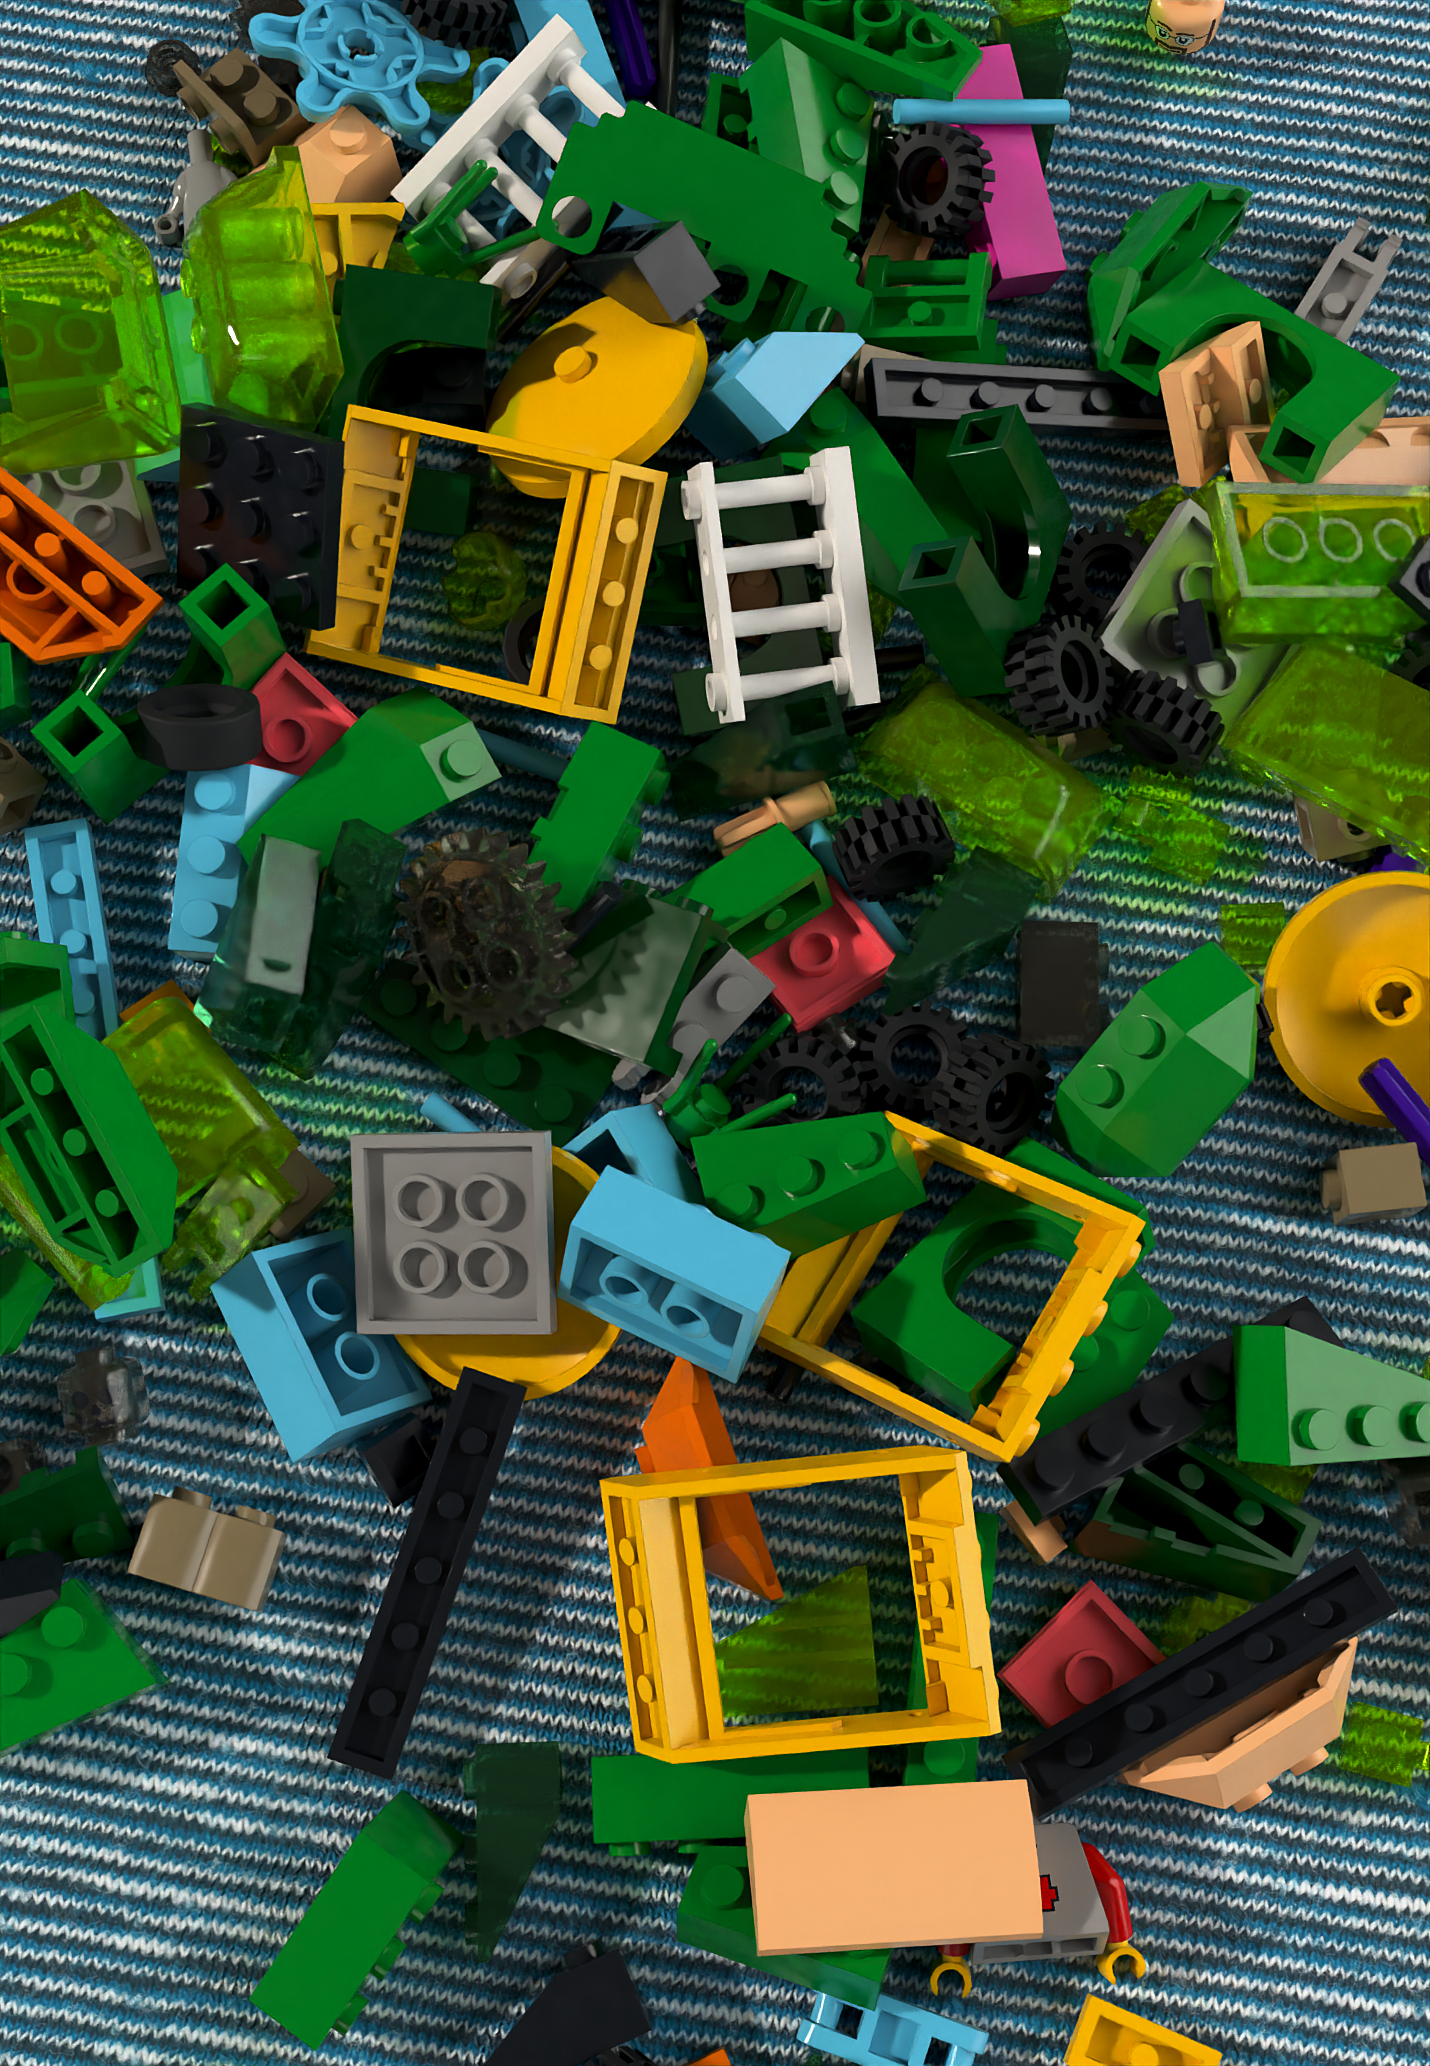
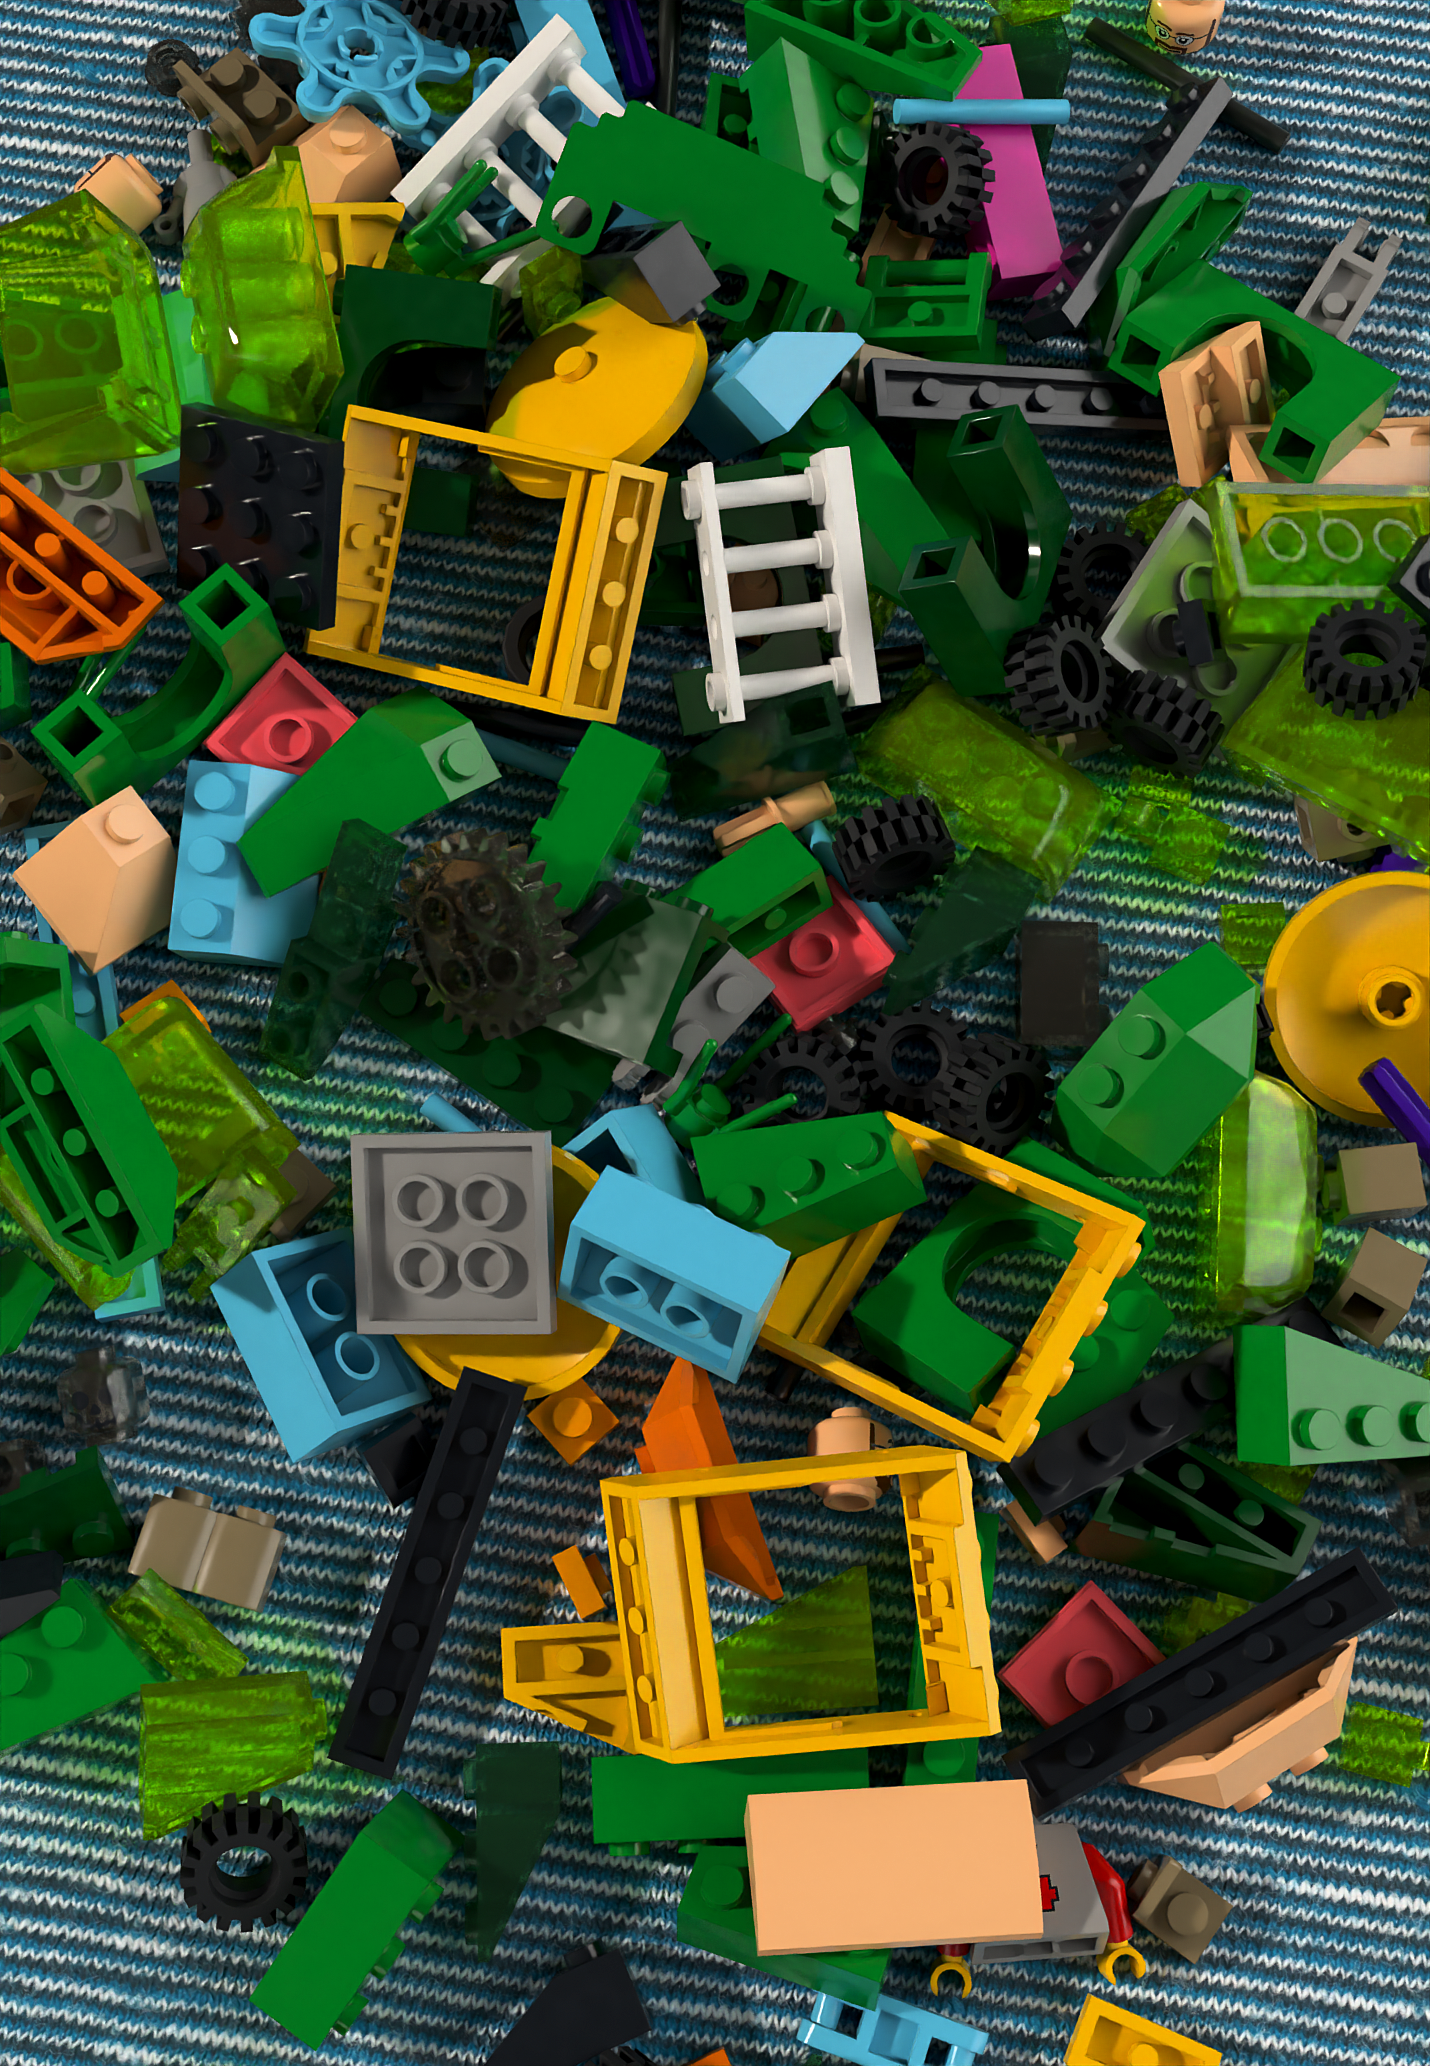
black tyre [137,683,262,772] -> none
clear green slope [193,833,322,1054] -> none
clear neon green hair [440,530,528,631] -> none
none -> light nougat slope [12,785,177,977]
none -> light nougat head [74,153,164,244]
none -> clear neon green plate [105,1568,250,1703]
none -> clear neon green slope [137,1671,327,1841]
none -> black tyre [180,1791,308,1933]
none -> black bar [440,698,591,745]
none -> yellow wing [501,1621,641,1755]
none -> clear neon green plate [519,245,585,341]
none -> light orange plate [527,1378,620,1467]
none -> light orange plate [552,1545,613,1621]
none -> light nougat head [807,1407,894,1512]
none -> black plate [1020,76,1233,343]
none -> pearl dark grey bar [1084,16,1291,155]
none -> dark tan bracket [1125,1853,1233,1964]
none -> clear neon green windscreen [1192,1069,1324,1331]
none -> black tyre [1302,599,1427,721]
none -> dark tan brick [1320,1227,1428,1349]

